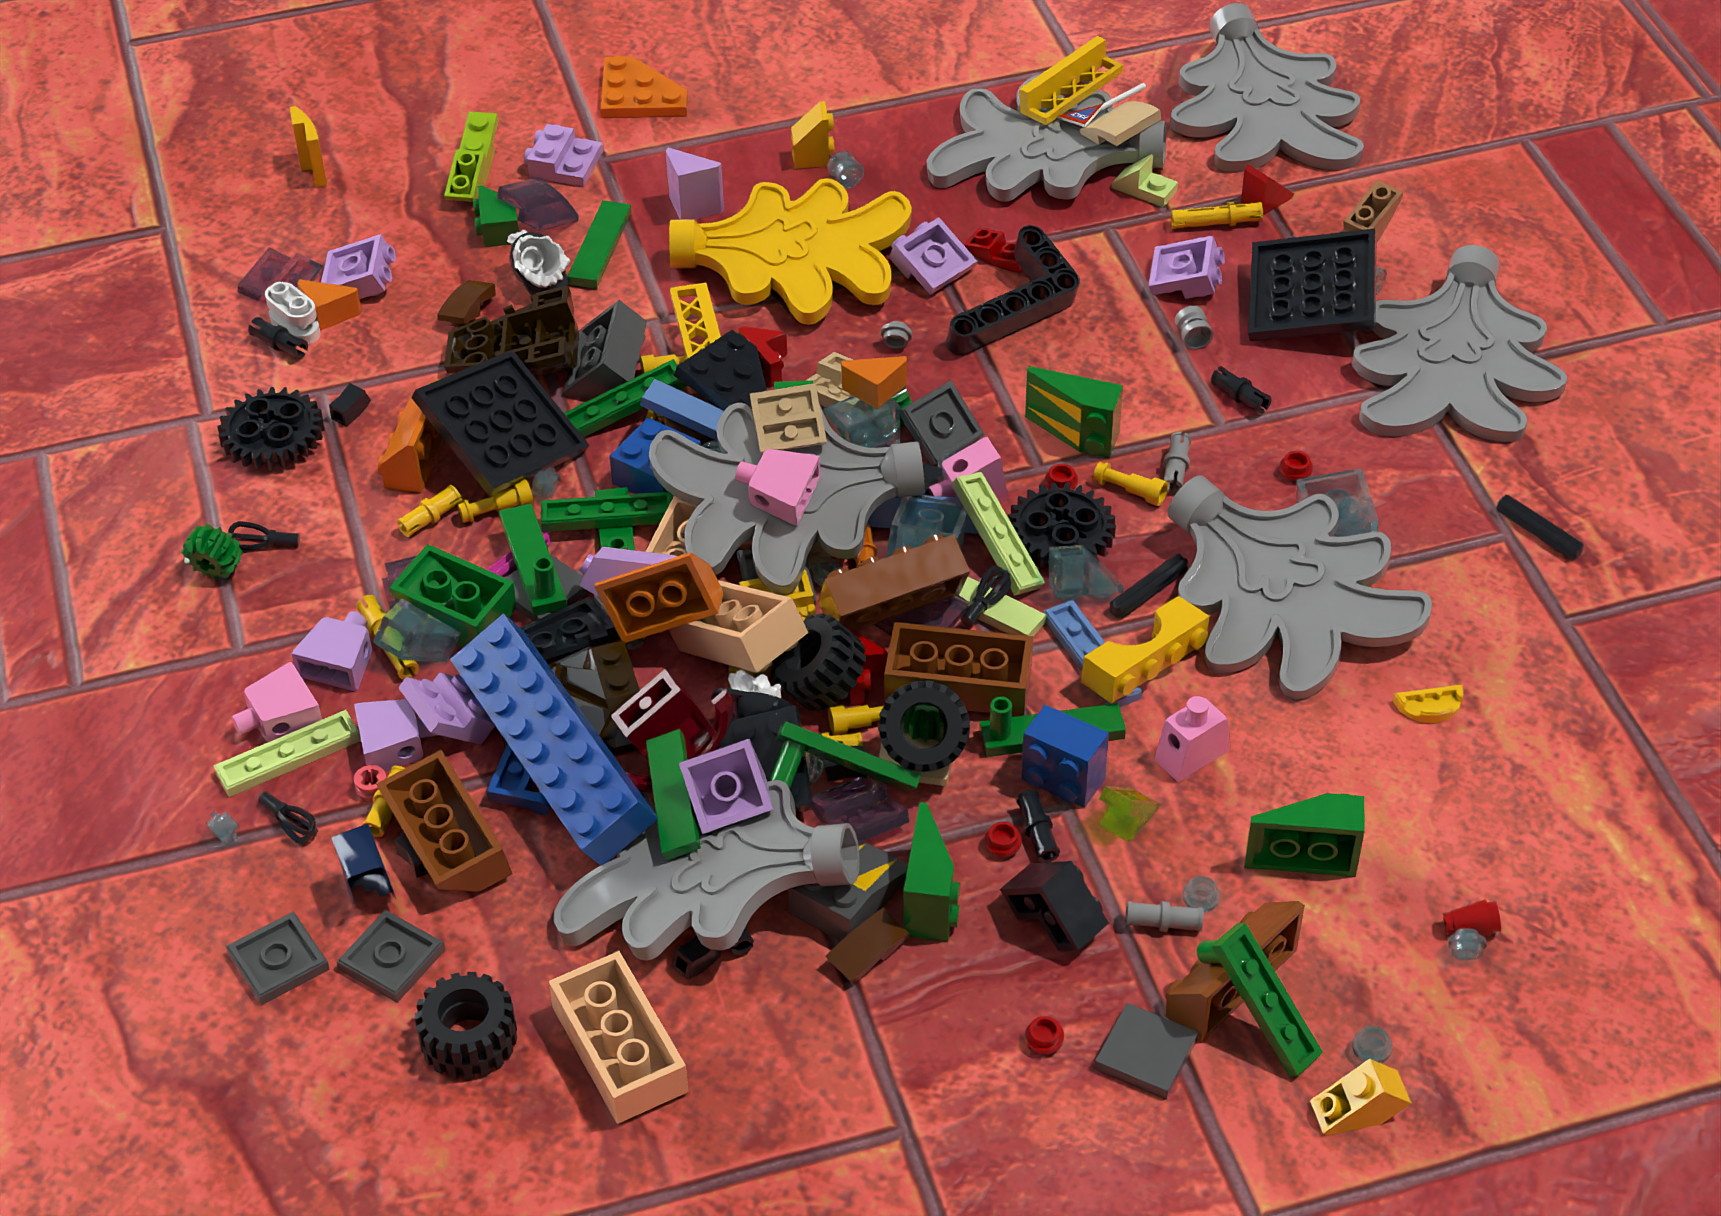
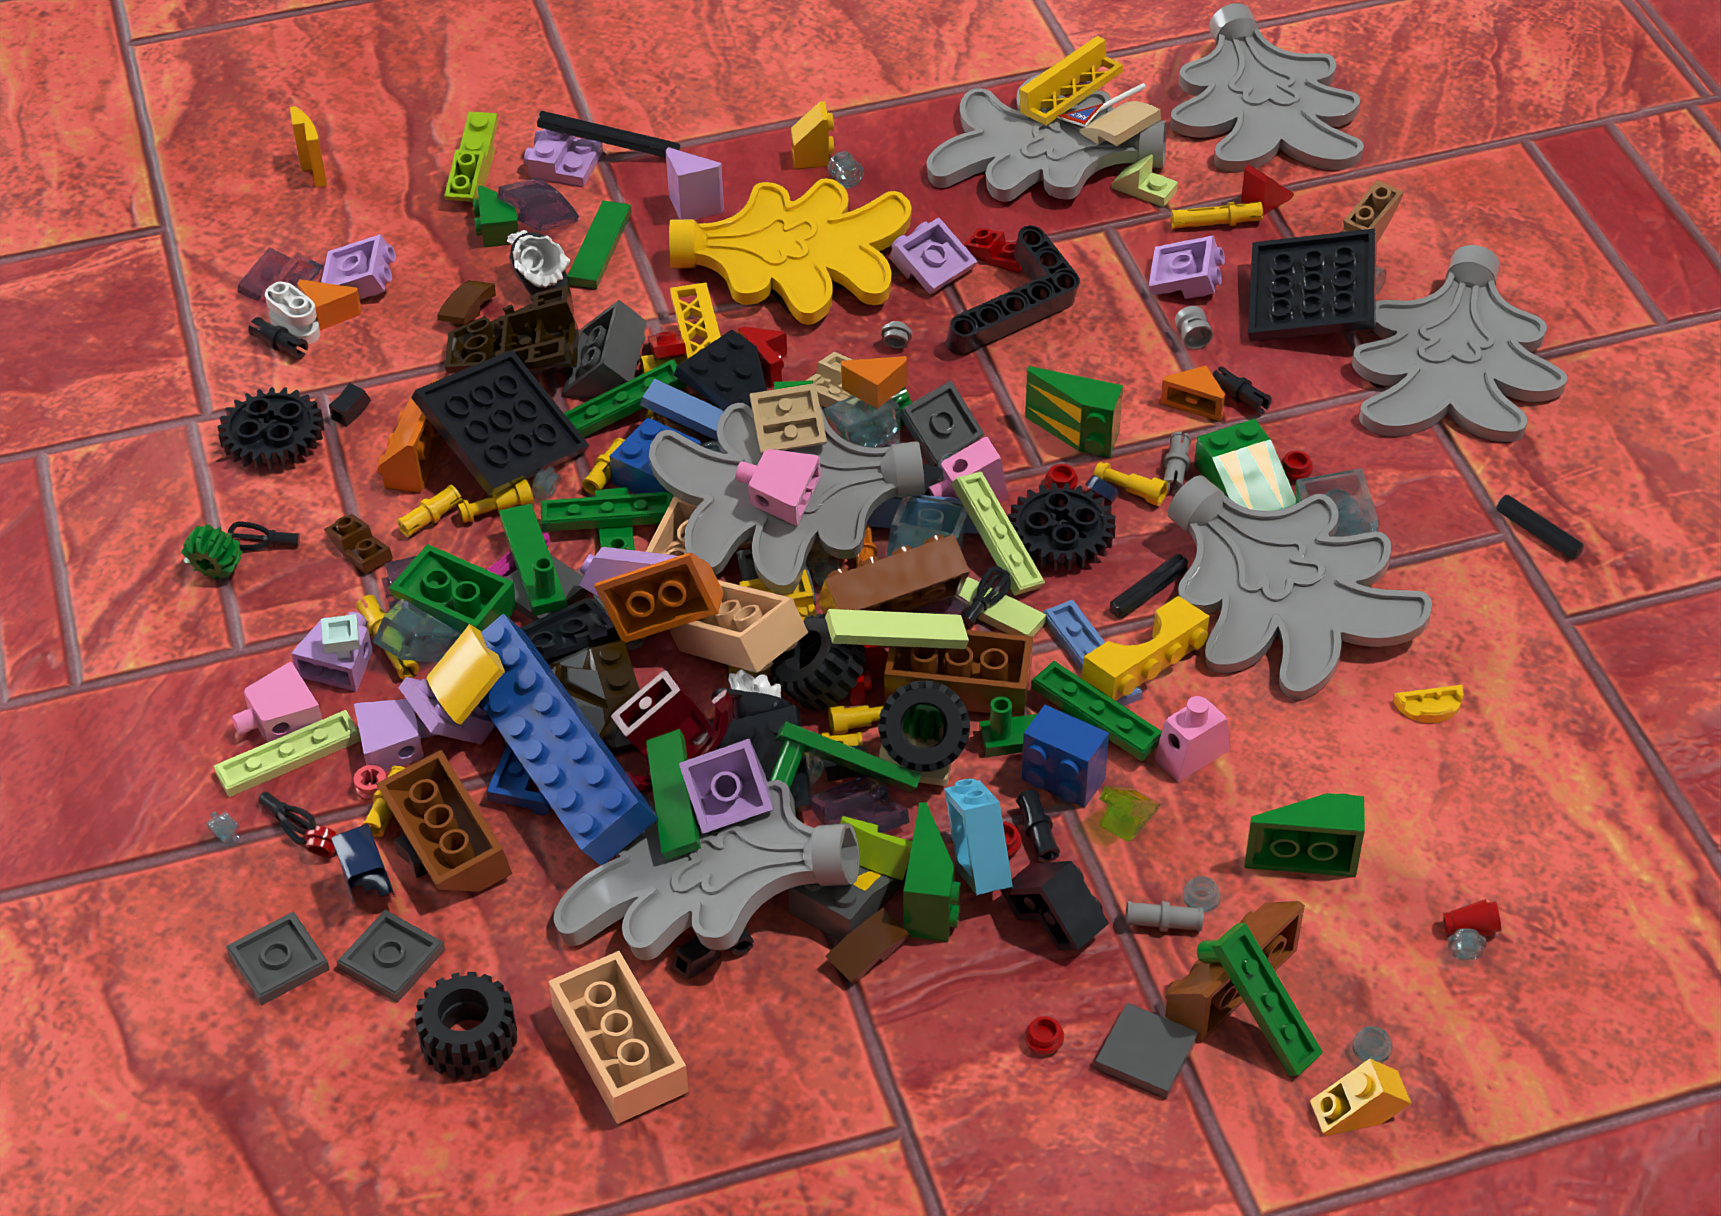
orange plate [601,55,688,118] -> none
clear light blue slope [1049,545,1123,600] -> none
none -> red plate [304,826,337,857]
none -> light aqua tile [321,614,360,659]
none -> reddish brown slope [324,514,393,574]
none -> yellow slope [426,624,505,725]
none -> black axle [537,111,680,158]
none -> yellow pin [582,438,625,495]
none -> red plate [647,331,687,359]
none -> yellowish green tile [825,609,969,649]
none -> lime slope [840,816,912,880]
none -> medium azure window [944,779,1013,895]
none -> green tile [1031,661,1162,761]
none -> dark blue tile [1086,475,1120,502]
none -> orange slope [1160,366,1225,422]
none -> slope [1194,419,1298,511]

